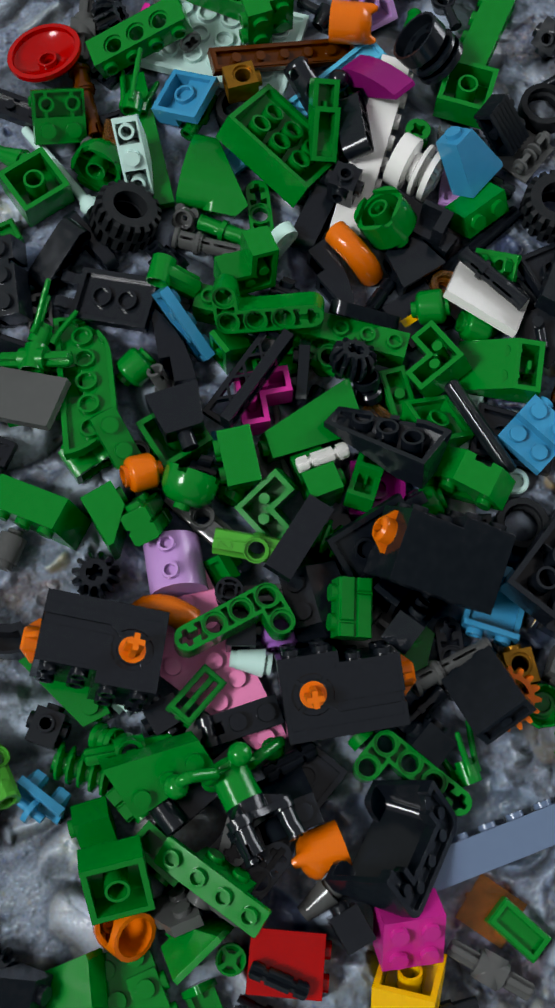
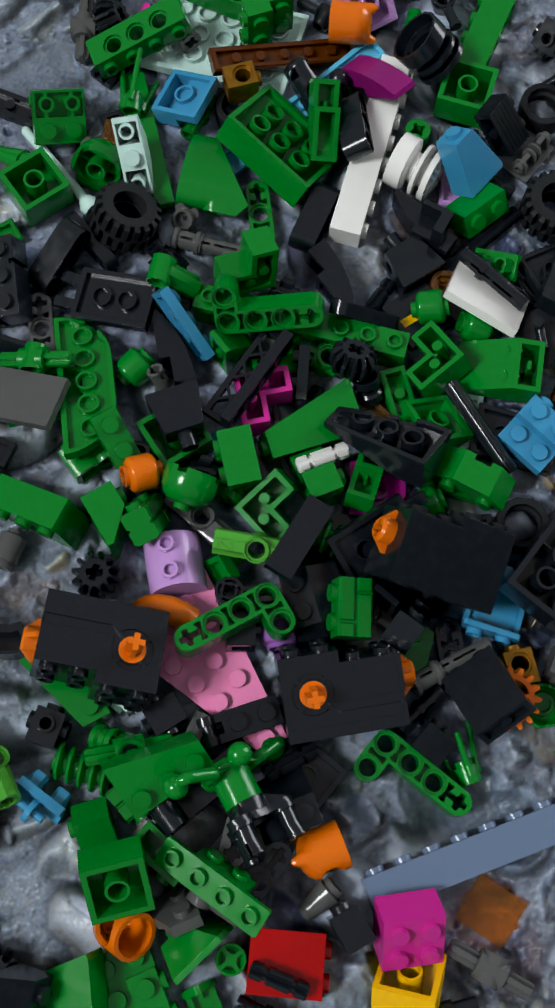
red dish [7,23,82,83] -> none
green plant [27,278,79,346] -> none
reddish brown pin [68,63,104,138] -> none
green tile [165,664,227,729] -> none
green pin [197,214,245,245] -> none
light aqua cone [229,648,273,678] -> none
light aqua beam [271,221,298,259] -> none
black brick [324,161,365,208] -> none
orange cylinder [325,221,383,287] -> none
black windscreen [325,780,457,918] -> none
green tile [348,731,375,751] -> none
green brick [354,186,417,250] -> none
green tile [484,896,552,964] -> none
light aqua tile [510,468,529,497] -> none

